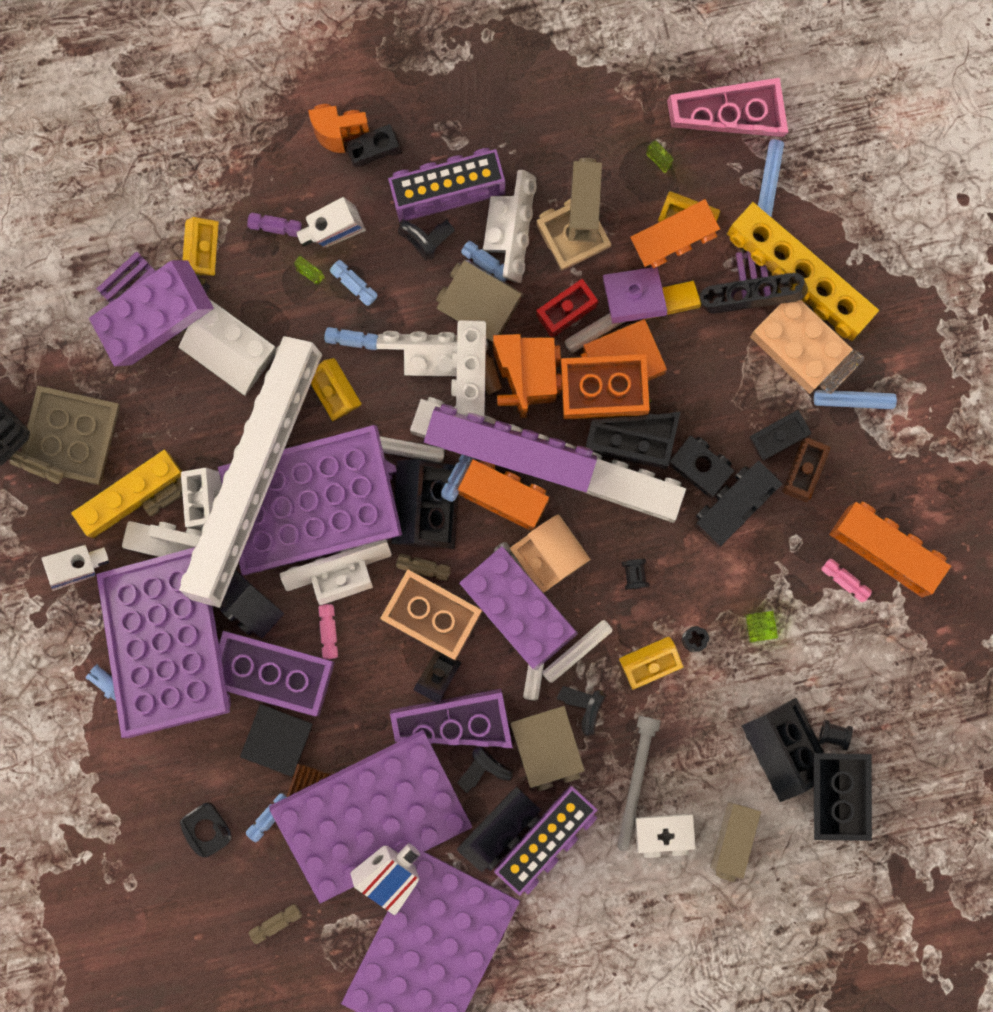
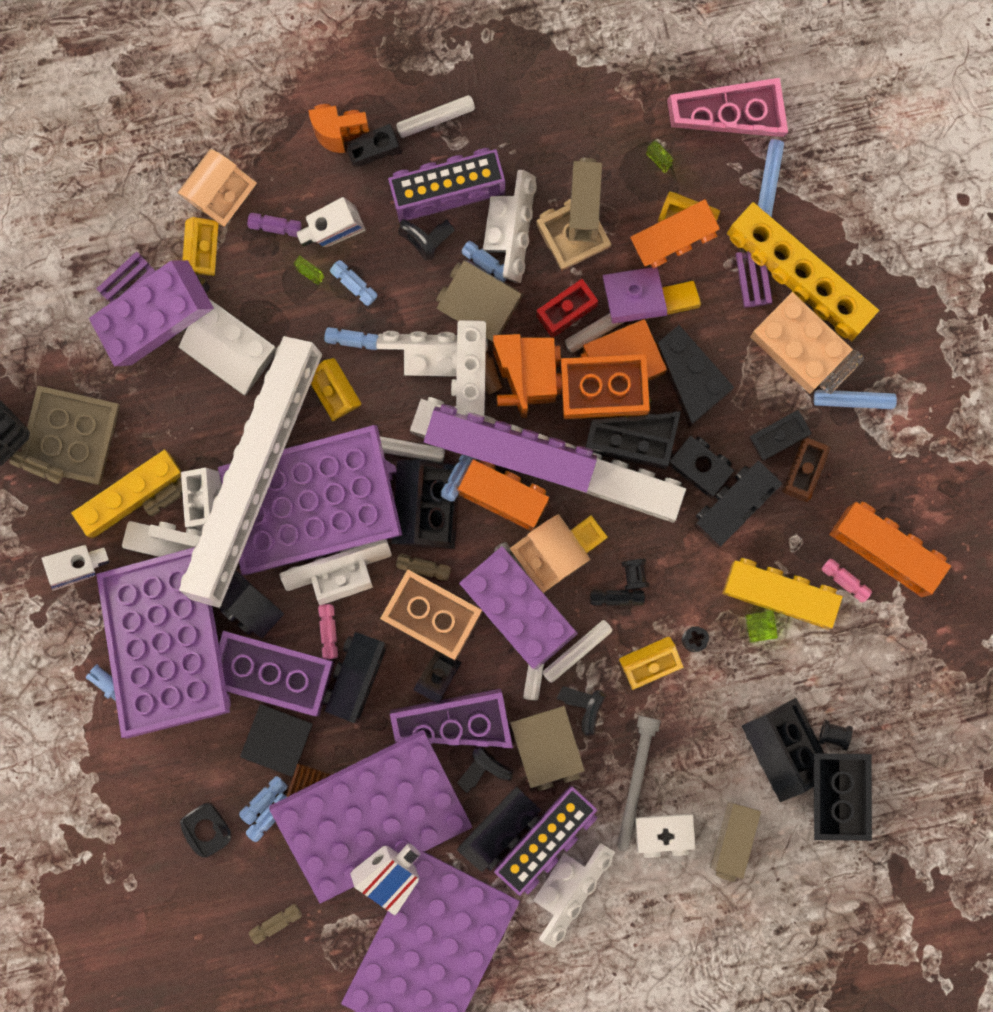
black beam [699,273,808,314] -> none
none -> light nougat brick [178,149,257,227]
none -> light blue axle [239,776,287,825]
none -> black slope [322,632,388,723]
none -> white axle [396,95,475,138]
none -> white bracket [533,843,615,948]
none -> yellow tile [570,516,608,553]
none -> black axle [590,590,645,606]
none -> black wedge [657,325,734,428]
none -> yellow brick [722,558,843,630]

